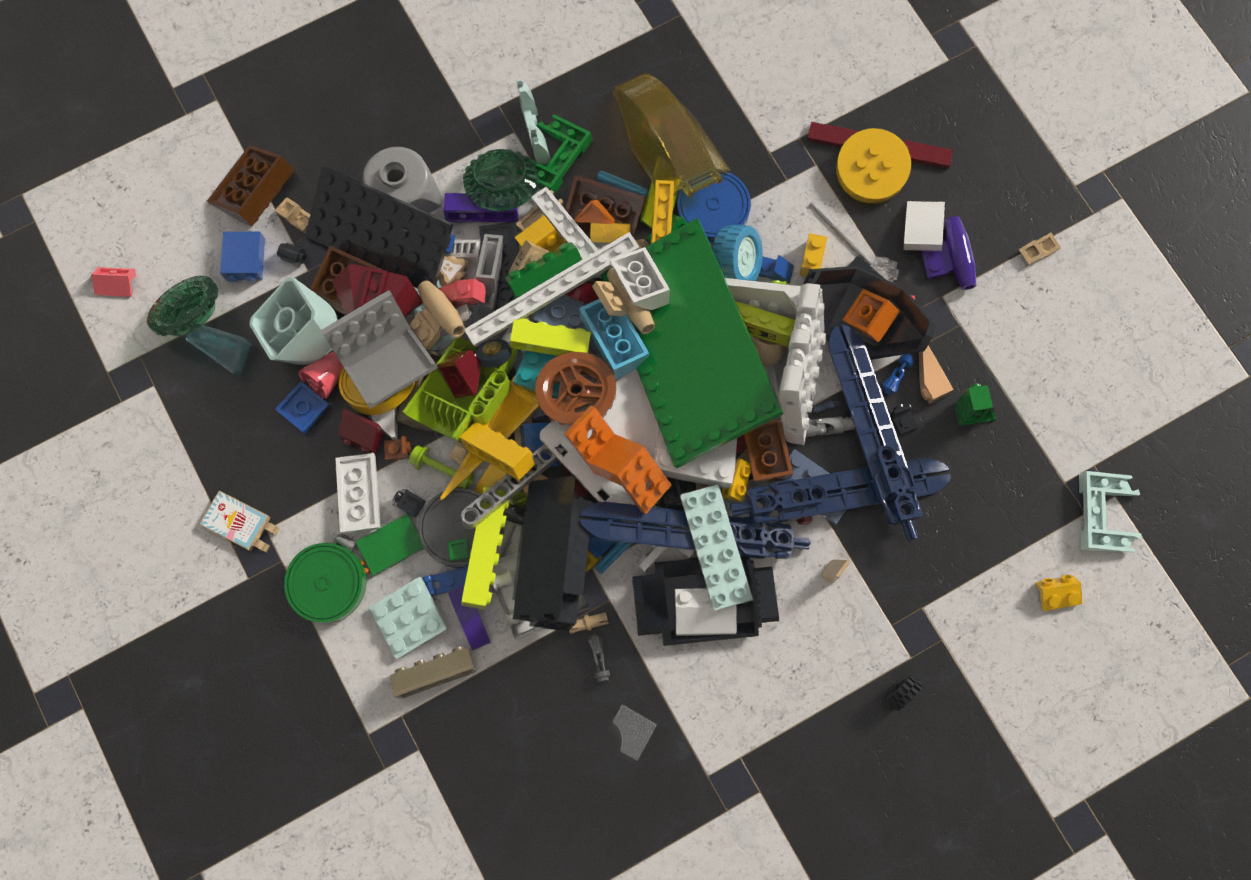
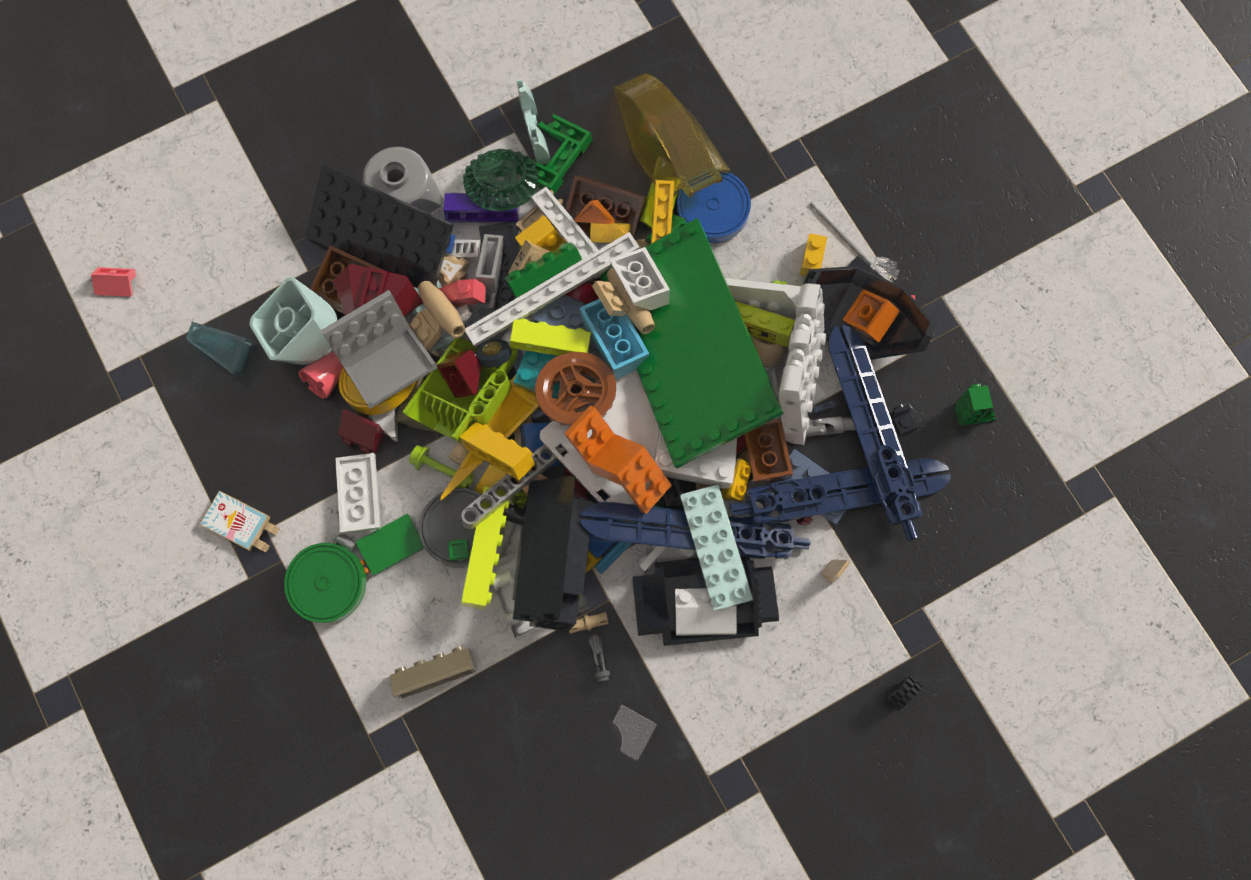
clear green gear [147,276,218,336] -> none
reddish brown slope [207,145,295,226] -> none
blue brick [220,231,265,282] -> none
tan slope [275,197,310,234] -> none
blue plate [275,381,330,434] -> none
black brick [277,243,307,266] -> none
light aqua plate [369,577,449,659] -> none
dark orange bracket [384,436,412,461] -> none
black bracket [392,489,426,518] -> none
blue plate [422,566,468,597] -> none
dark purple slope [448,586,491,651] -> none
dark azure axle [597,171,648,196] -> none
dark azure wheel [712,225,763,281] -> none
blue slope [758,255,794,284] -> none
dark red tile [807,122,953,169] -> none
yellow brick [836,128,911,203] -> none
blue piece [882,354,914,395] -> none
white slope [904,201,945,251] -> none
light nougat slope [919,345,954,404] -> none
dark purple plate [921,216,977,290] -> none
tan slope [1019,233,1061,265] -> none
yellow bracket [1036,574,1082,611] -> none
light aqua wedge [1079,471,1141,553] -> none

